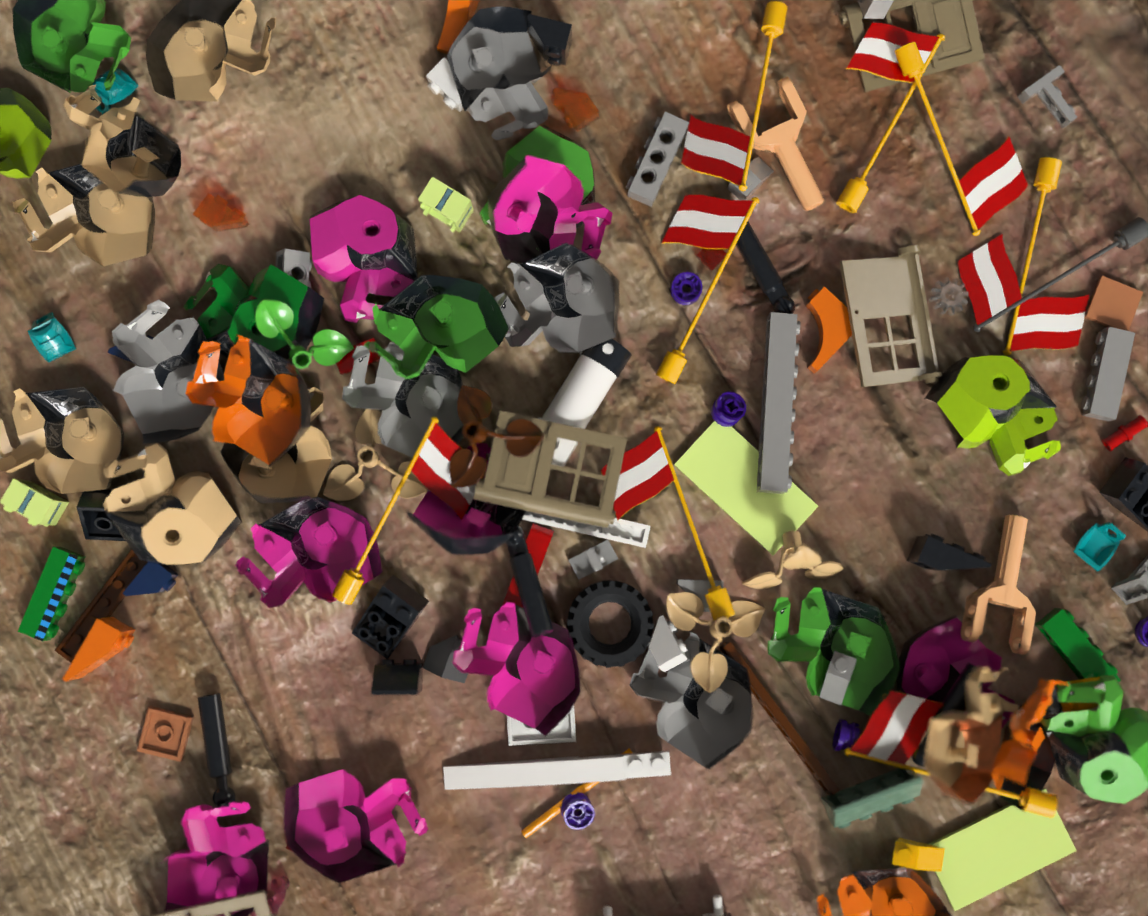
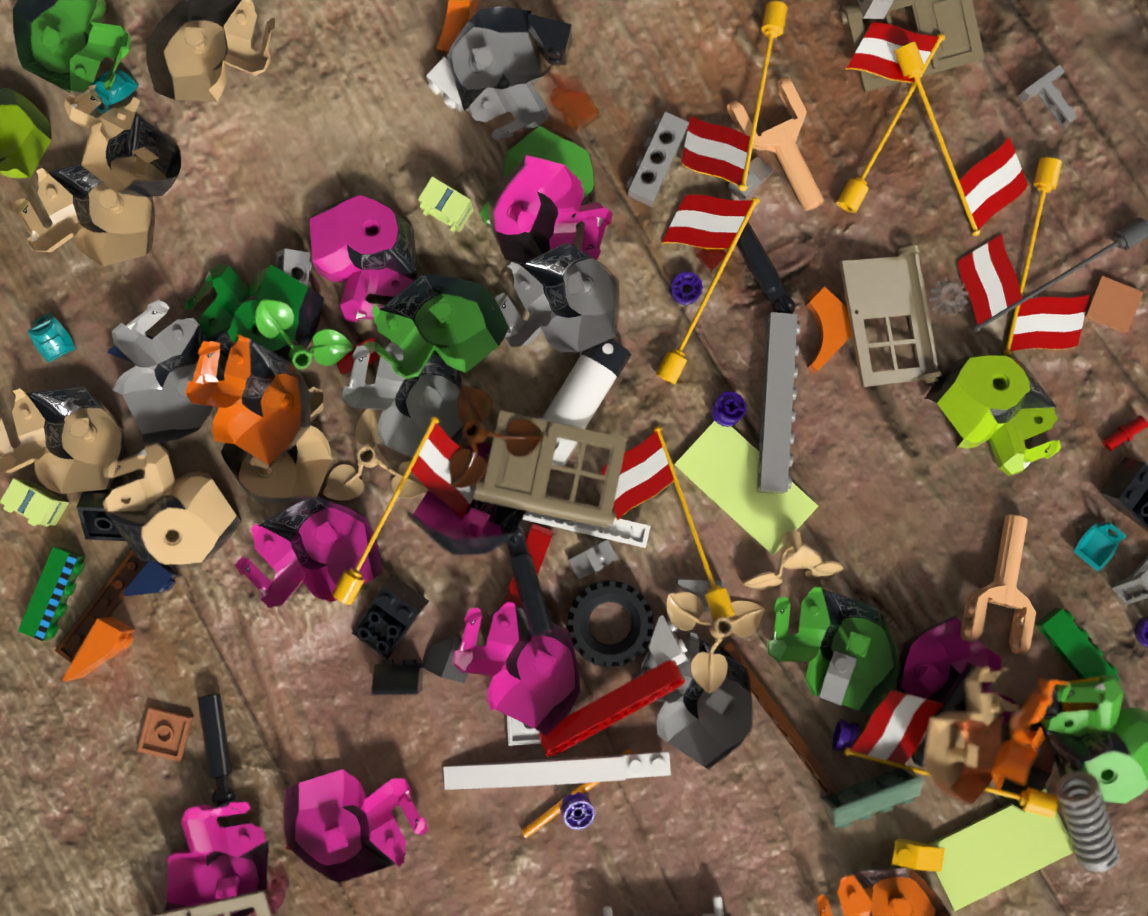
clear orange slope [193,193,249,232] -> none
black slope [907,534,992,570] -> none
light grey brick [1081,327,1135,421] -> none
none -> red beam [538,660,685,757]
none -> light grey piece [1055,771,1120,872]

